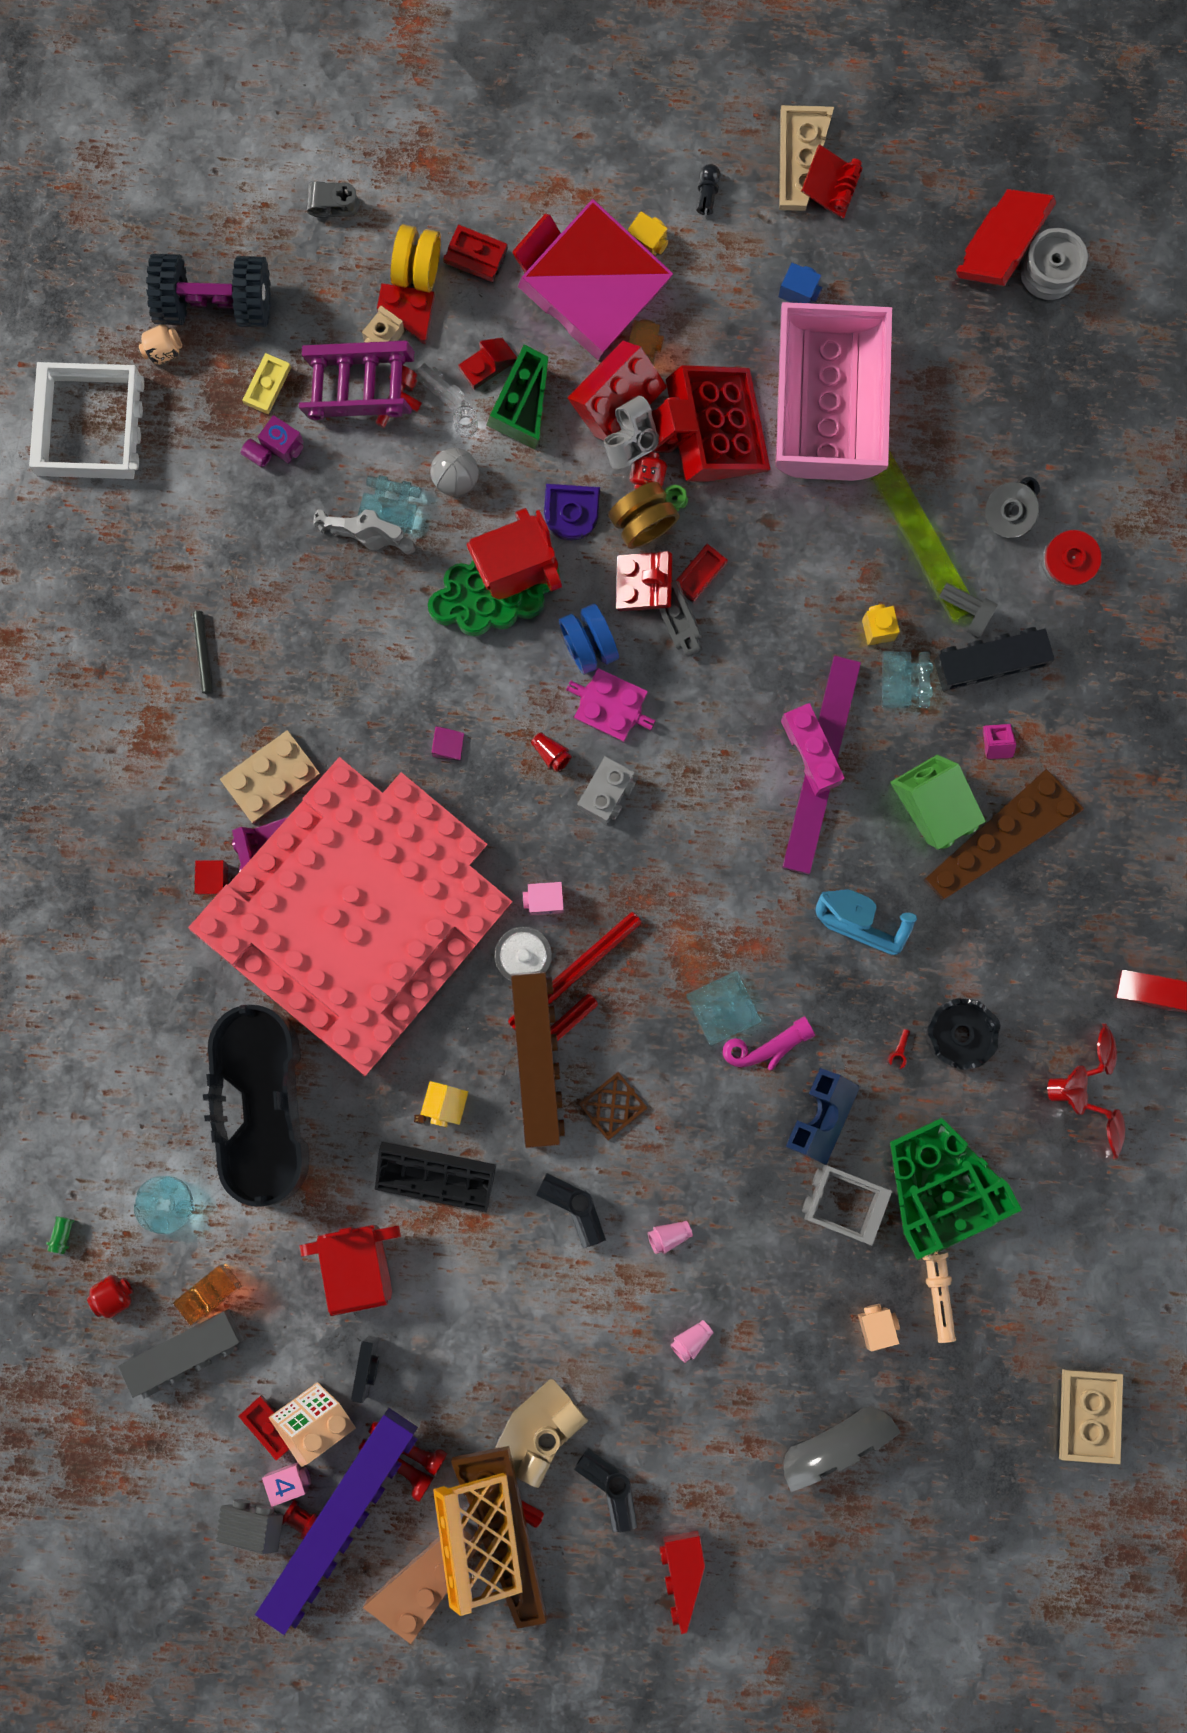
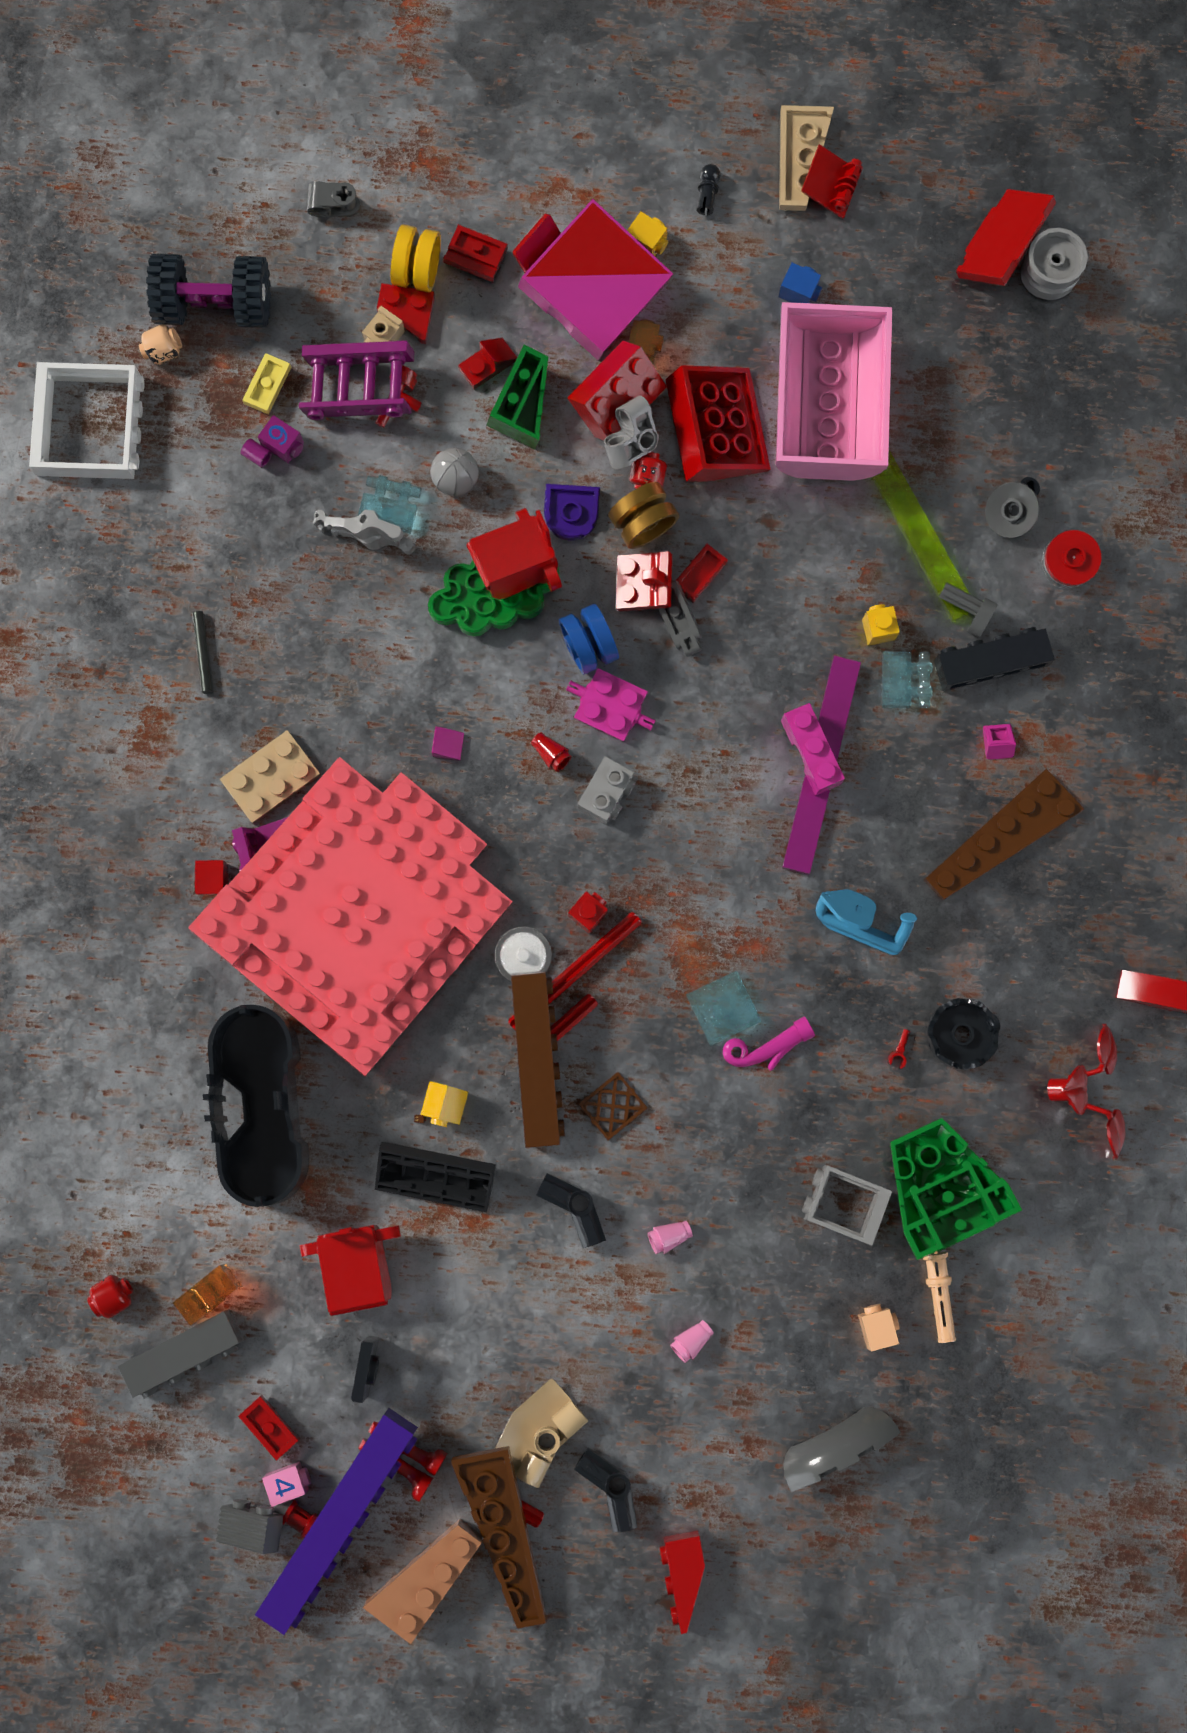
green pin [46,1216,74,1254] -> none
clear light blue plate [134,1176,194,1234] -> none
light nougat slope [268,1382,356,1467] -> none
clear plate [417,363,478,438] -> none
light orange fence [433,1473,523,1616] -> none
bright pink brick [523,882,564,916] -> none
red brick [652,397,698,453] -> none
bright green plate [664,485,688,511] -> none
dark blue arch [786,1068,861,1165] -> none
bright green slope [890,755,986,849] -> none
tan plate [1059,1369,1123,1464] -> none
none -> red brick [568,891,608,934]

